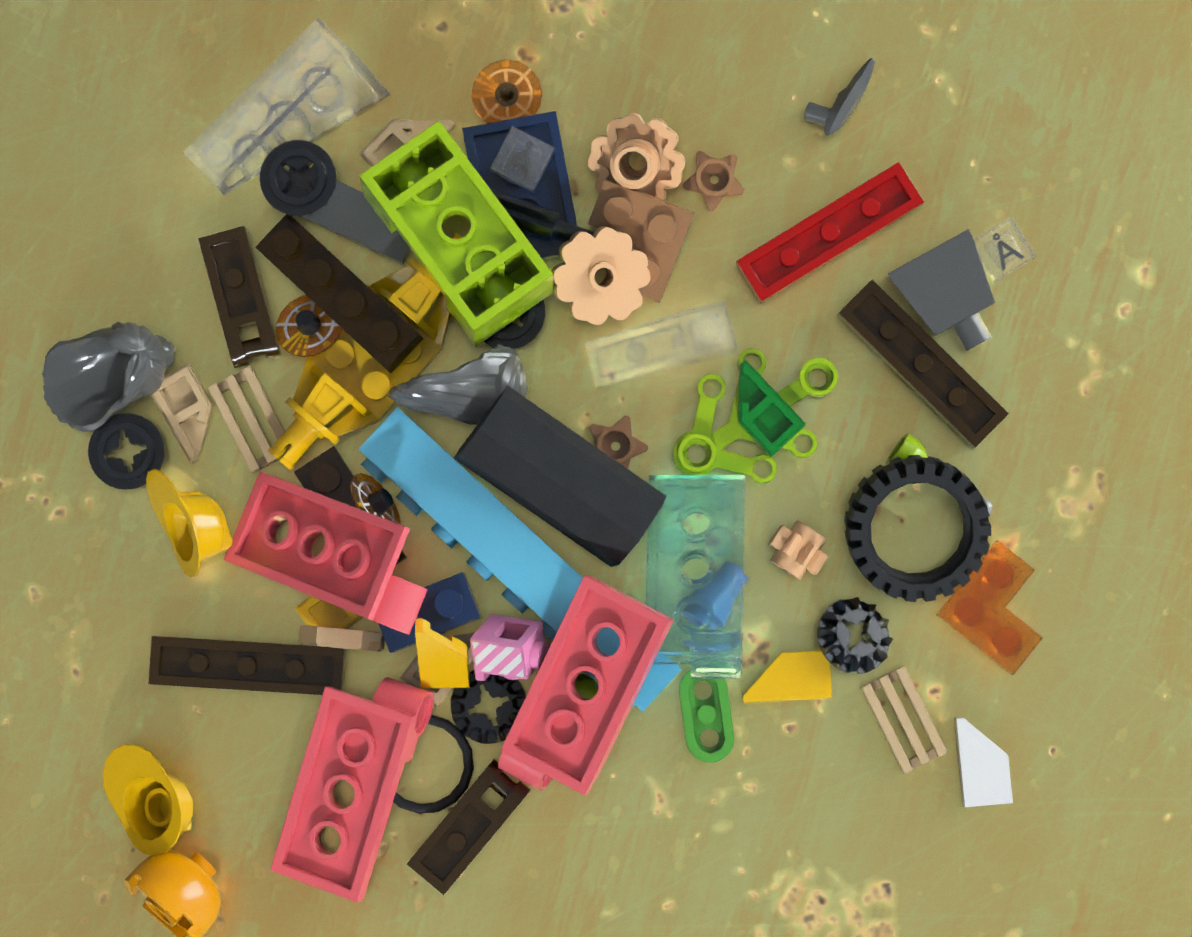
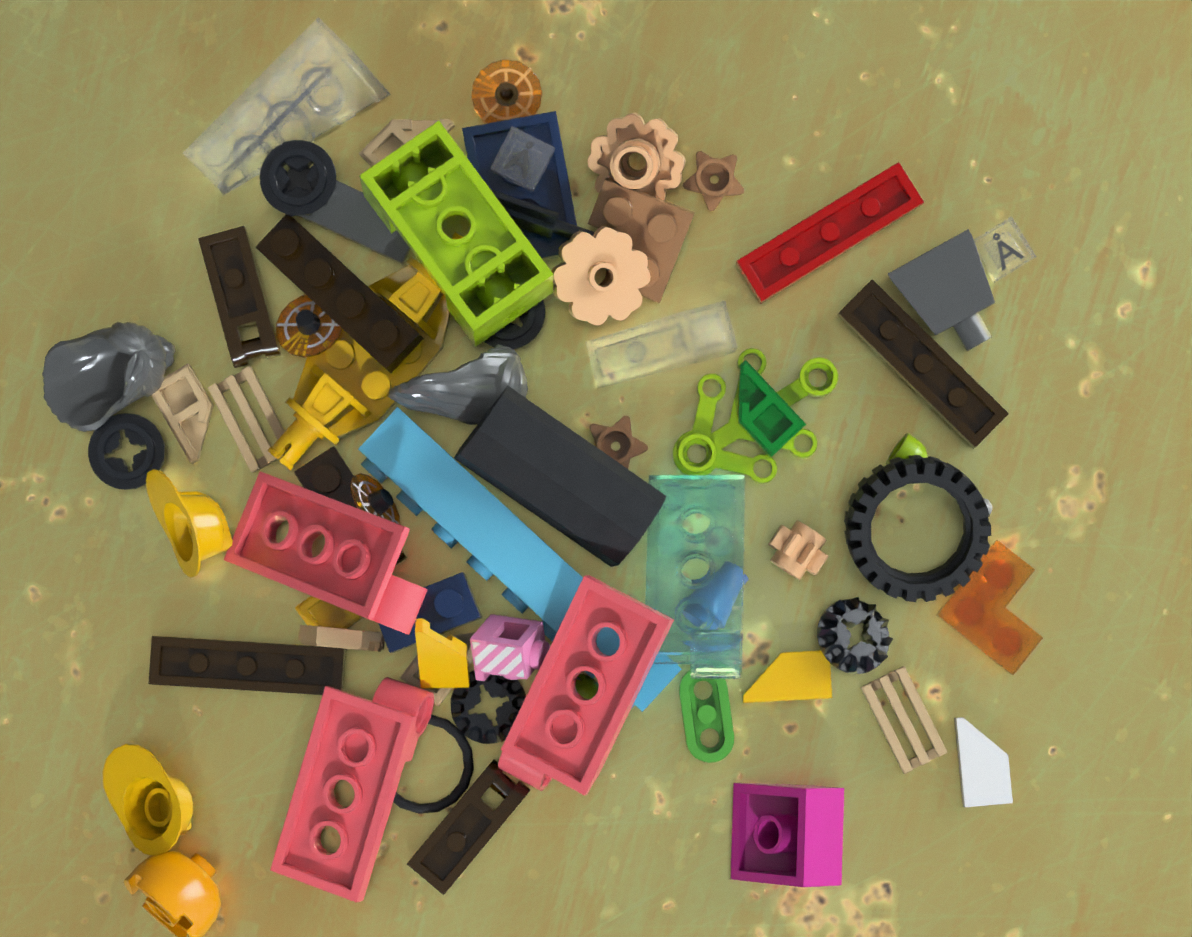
dark grey bar [804,58,875,136] -> none
none -> dark pink slope [731,783,844,887]

